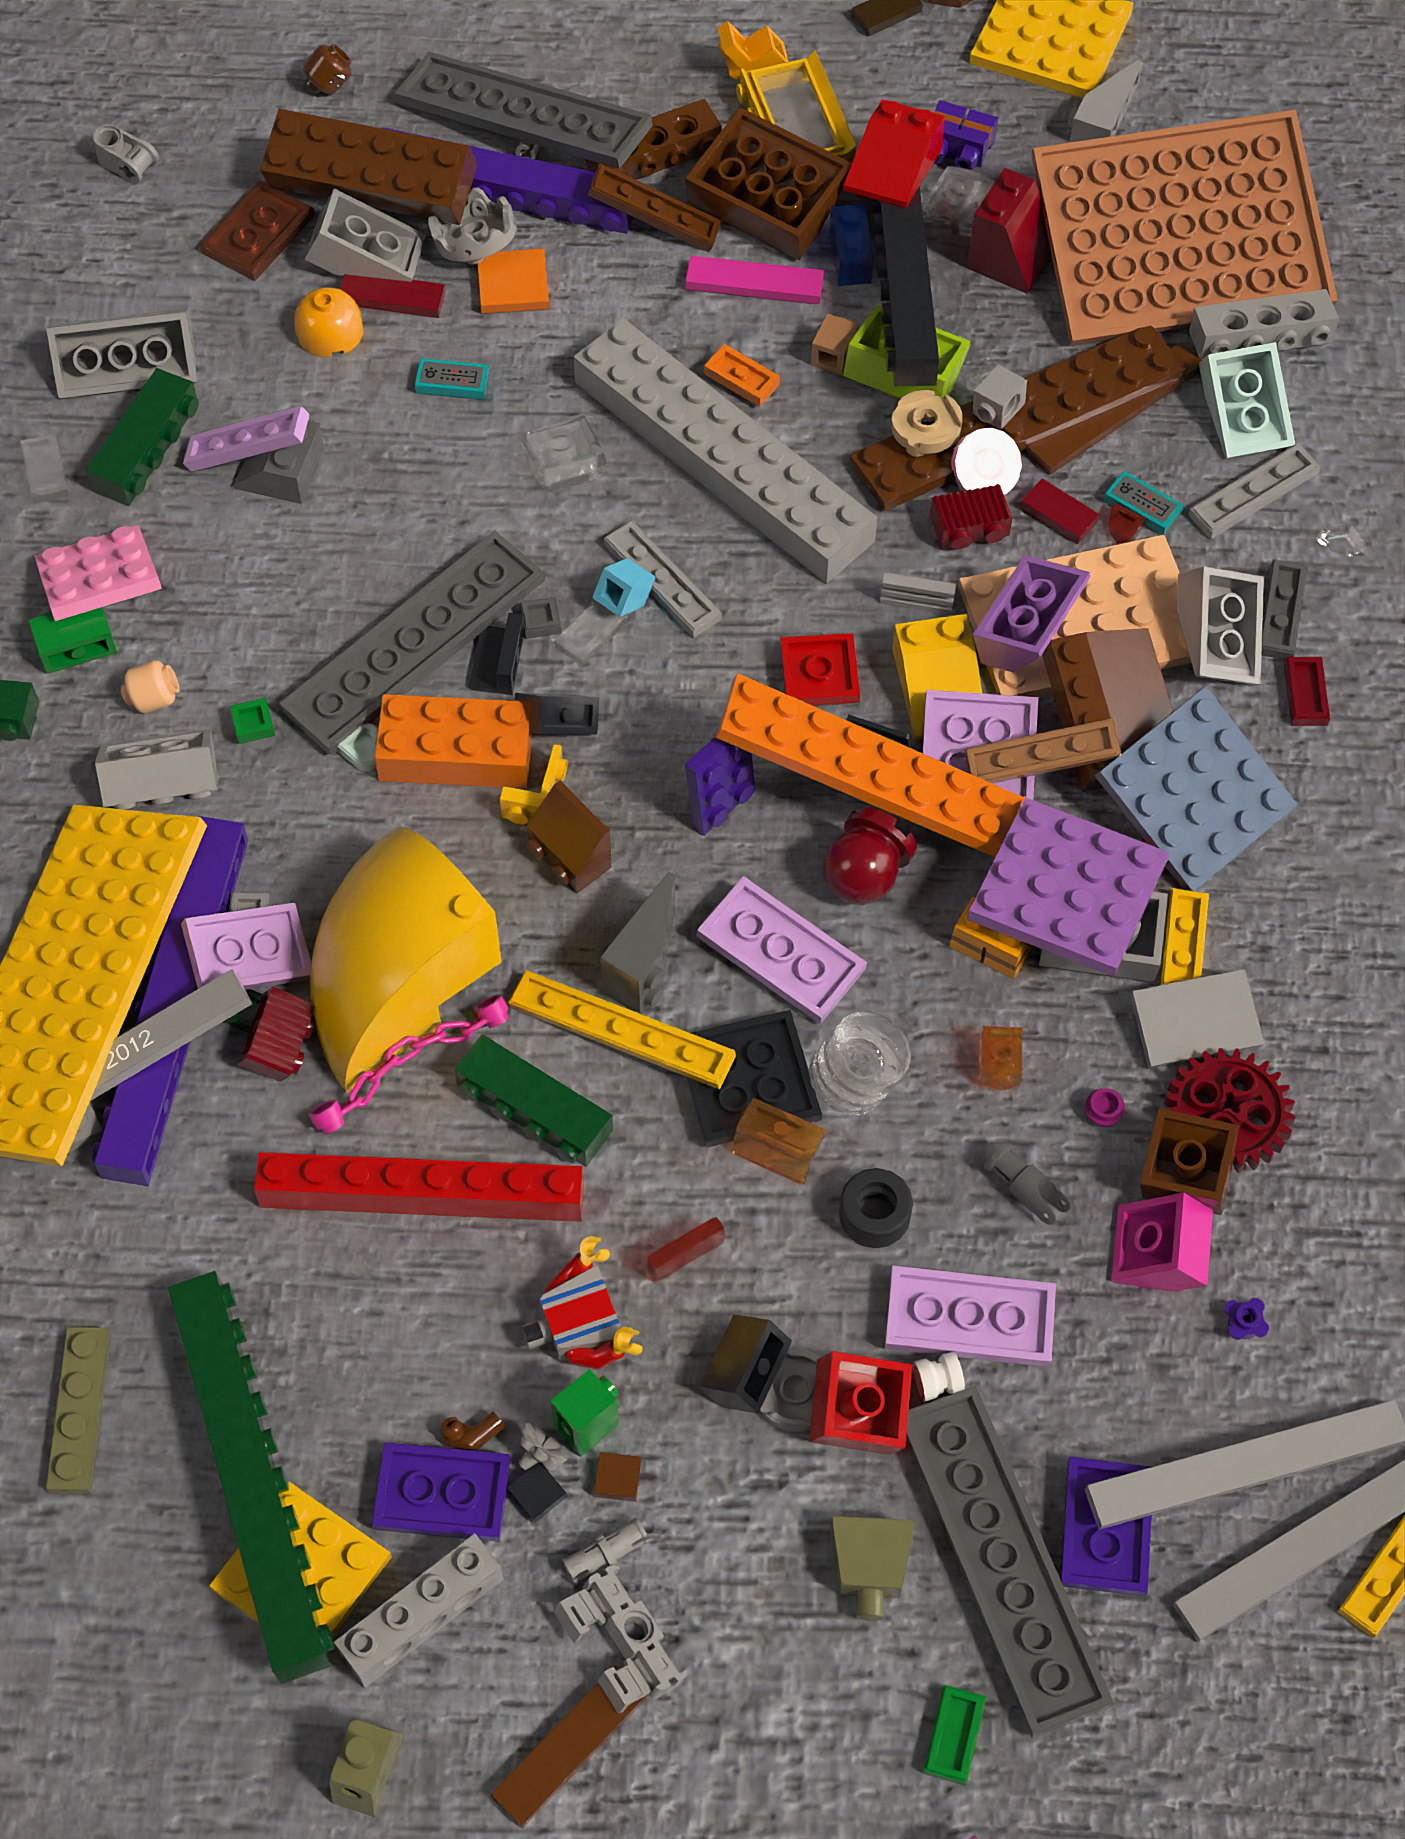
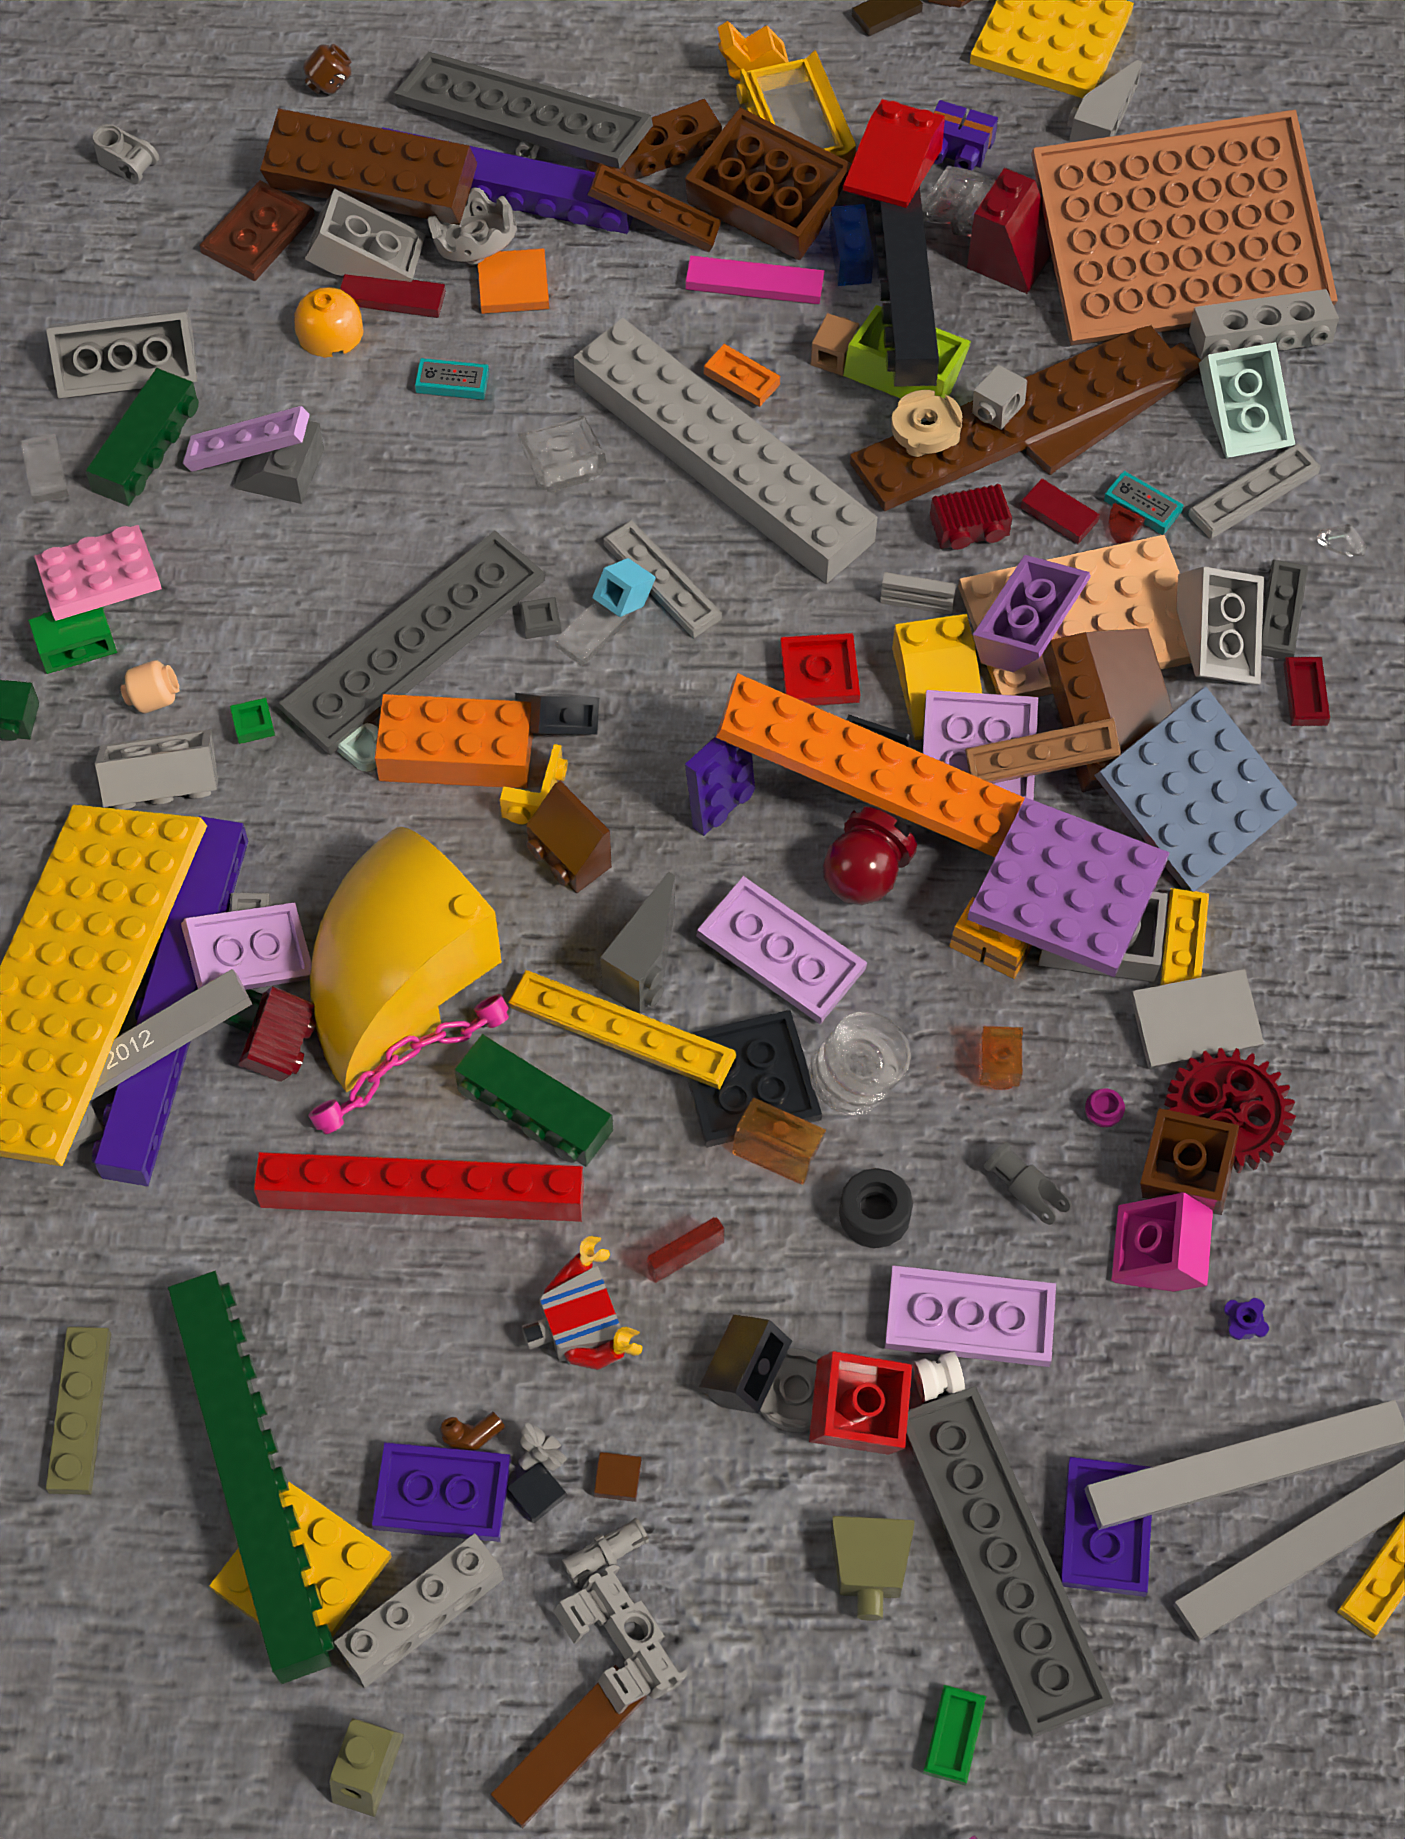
black panel [470,613,525,695] -> none
green brick [550,1369,619,1457] -> none
tile [951,428,1022,494] -> none

